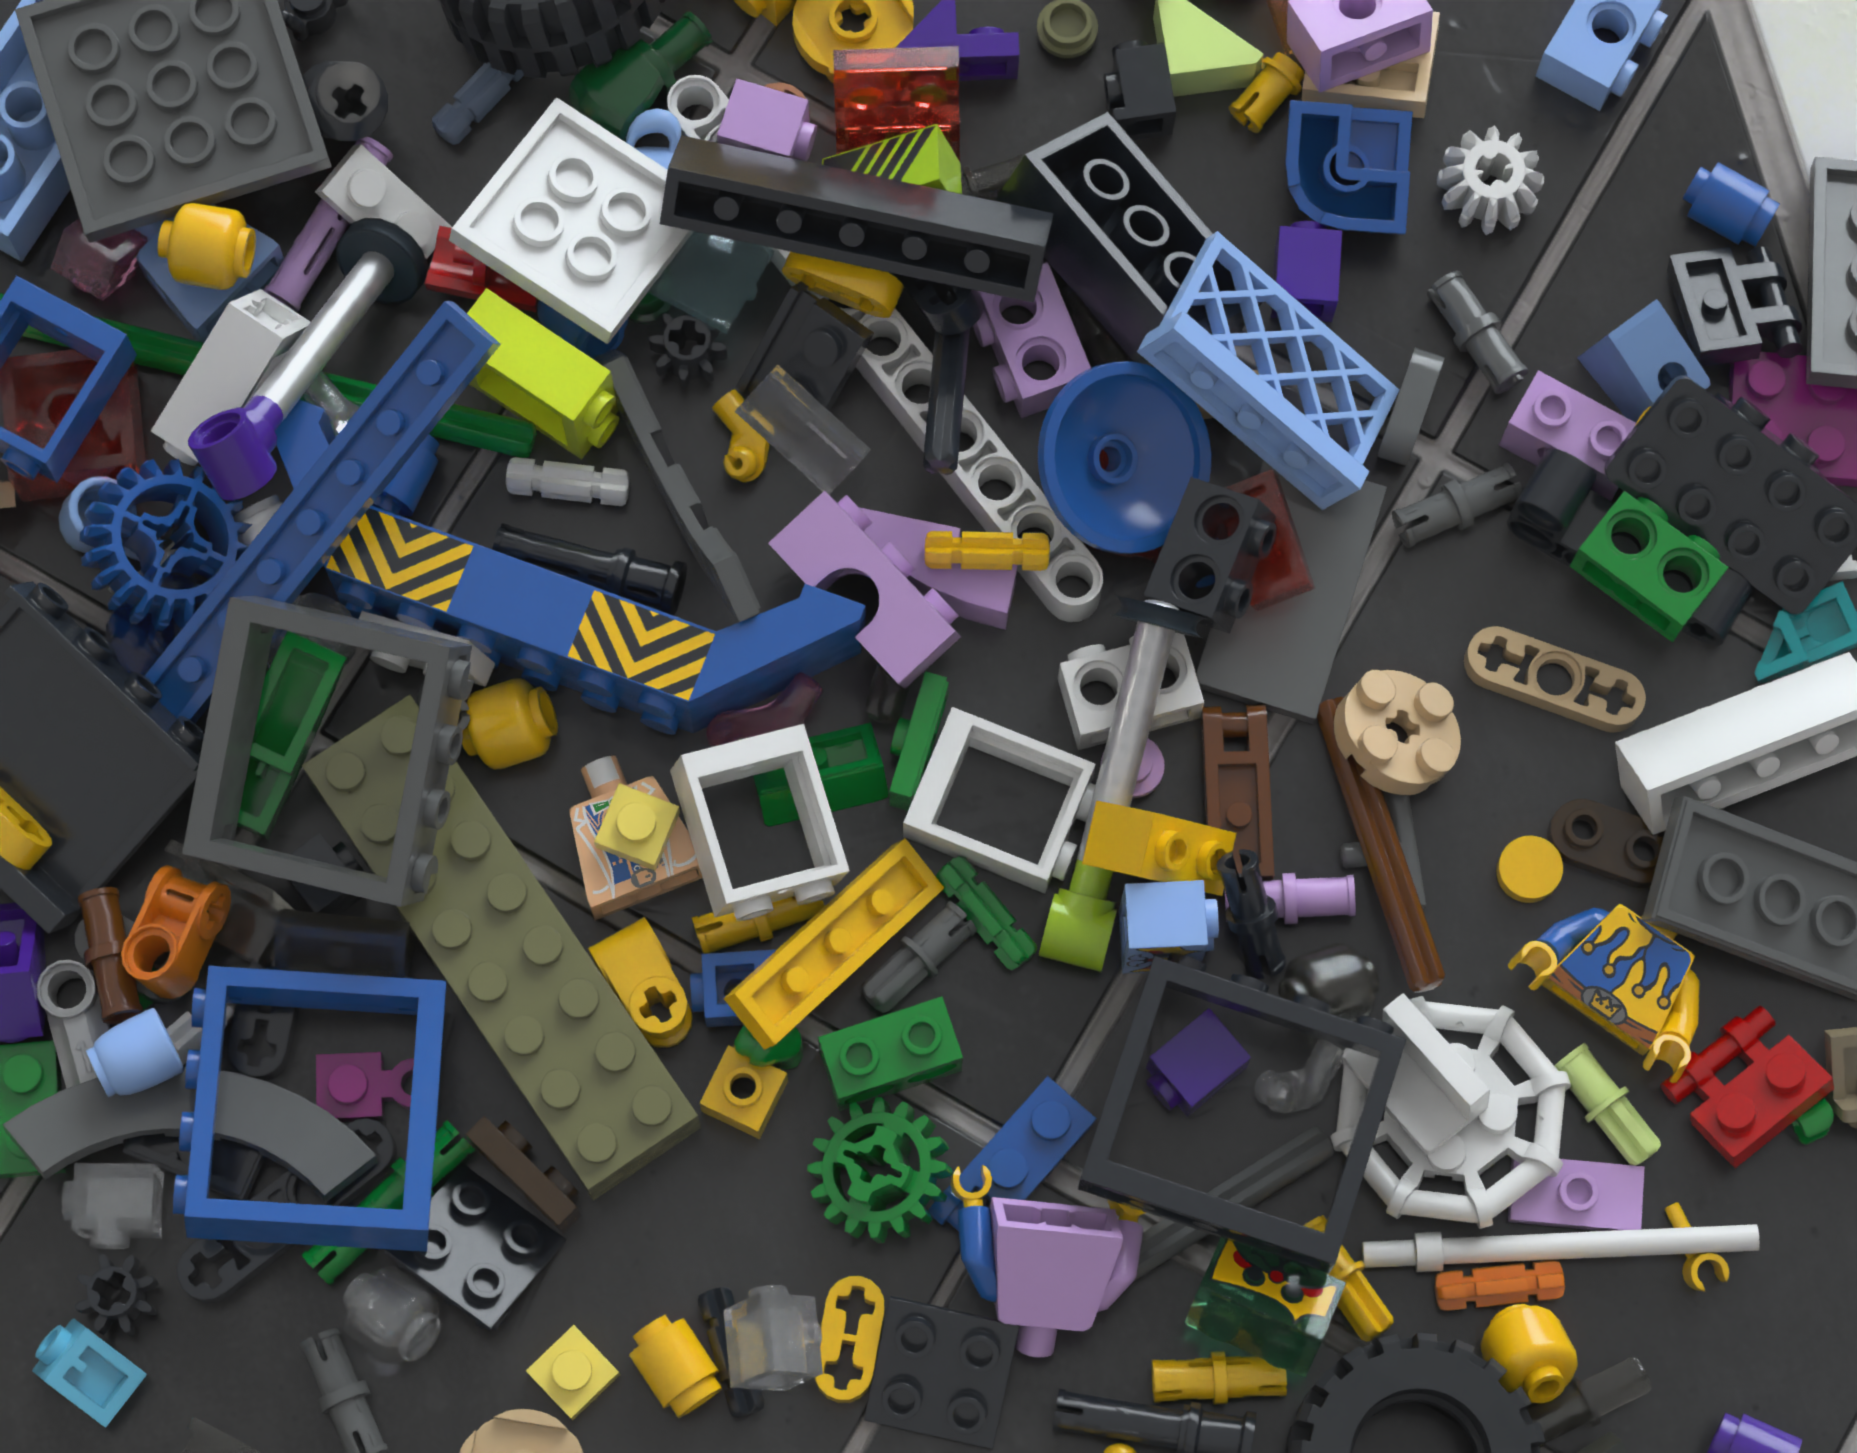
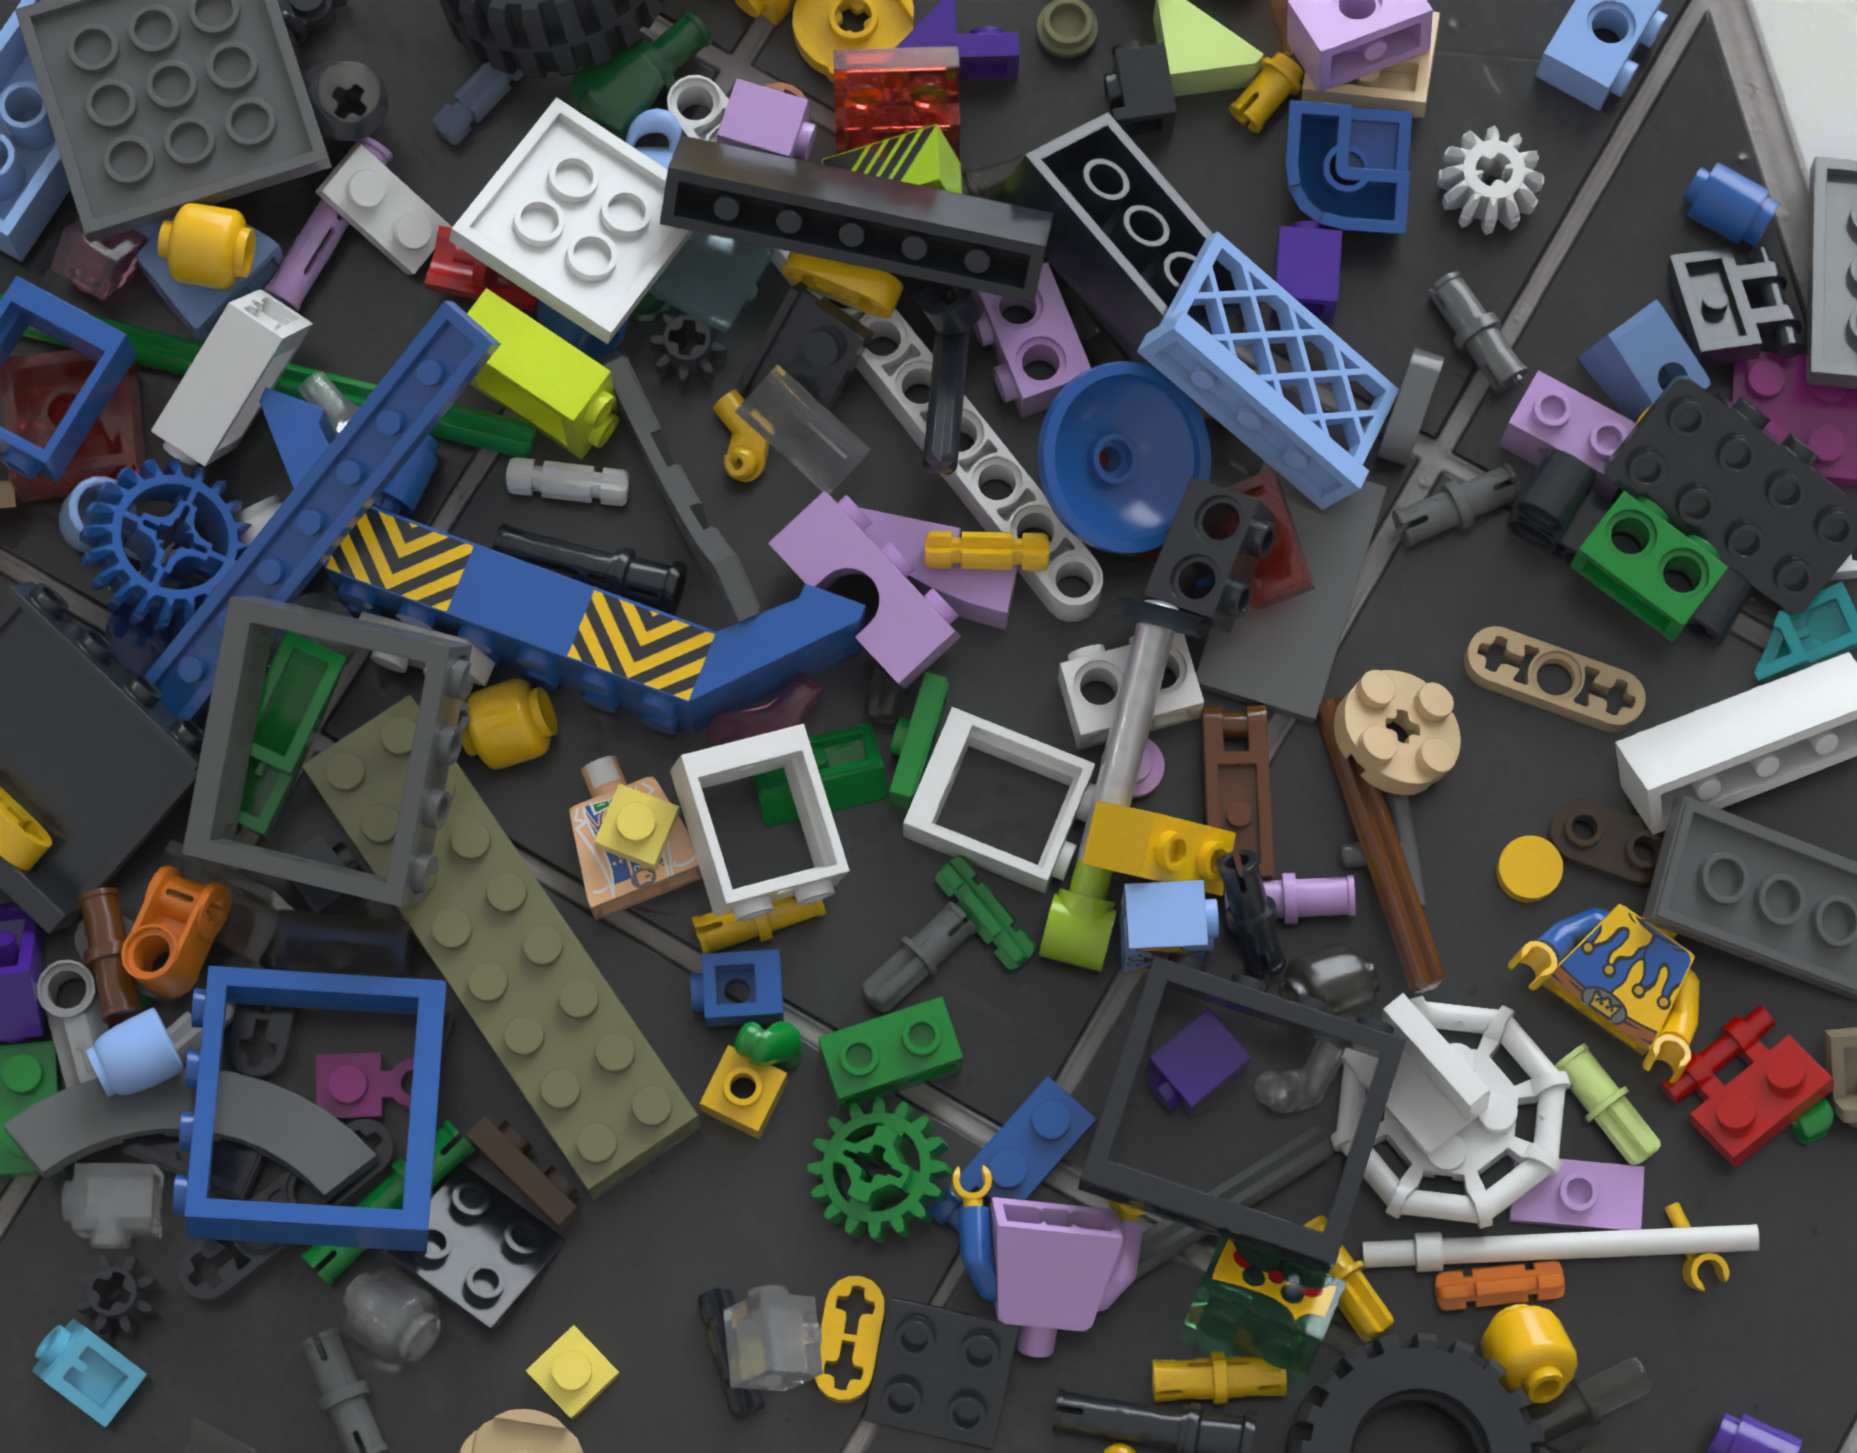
piece [188,218,428,500] -> none
yellow piece [588,917,693,1048] -> none
yellow brick [629,1315,722,1418] -> none
yellow plate [723,838,944,1049] -> none

